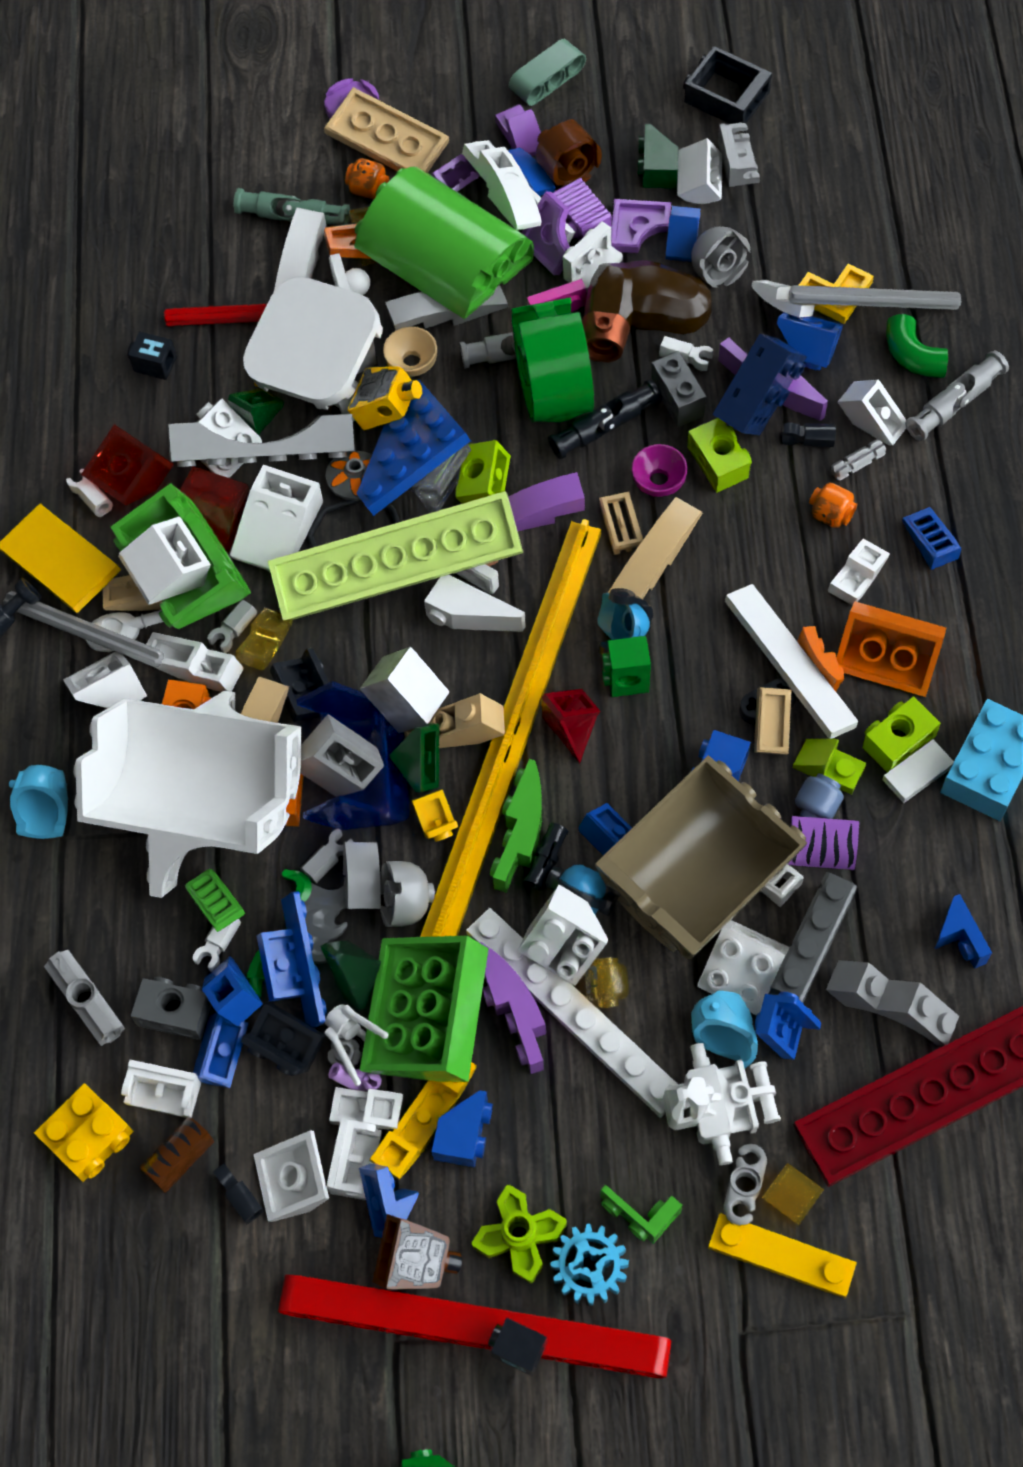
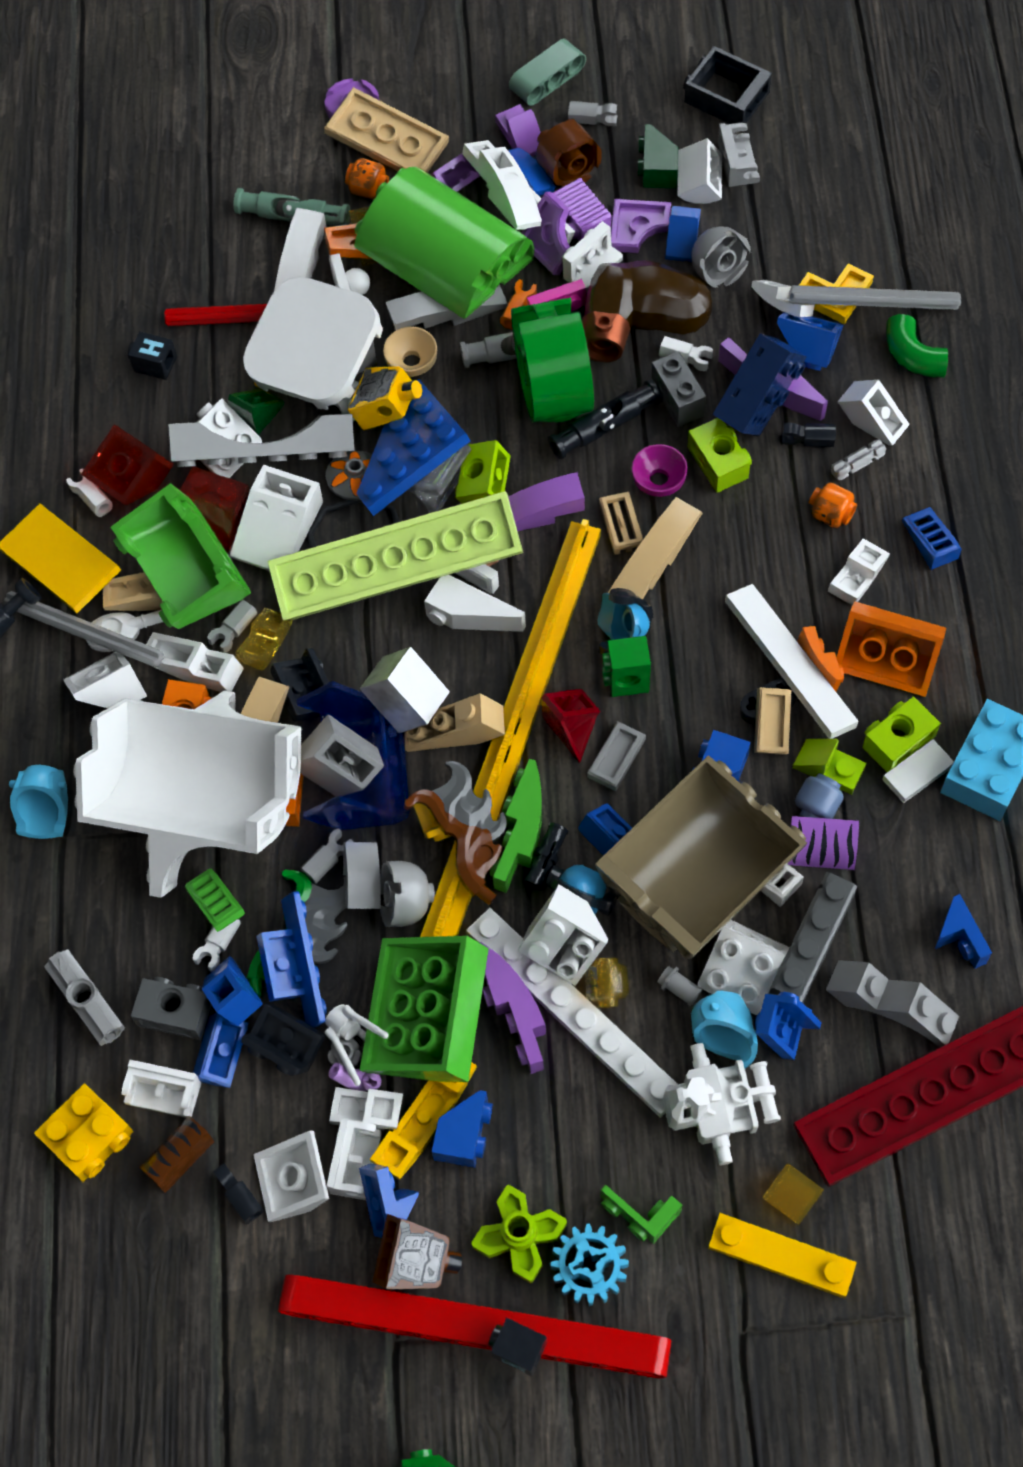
white slope [118,516,211,605] -> none
clear green slope [320,940,381,1011] -> none
dark green slope [389,723,439,792] -> none
light grey piece [723,1144,767,1226] -> none
light grey piece [905,350,1009,441] -> none
none -> piece [403,761,507,906]
none -> orange bar [500,279,537,330]
none -> light grey bar [568,101,617,126]
none -> light grey tile [587,721,646,791]
none -> light grey pin [657,966,703,1006]

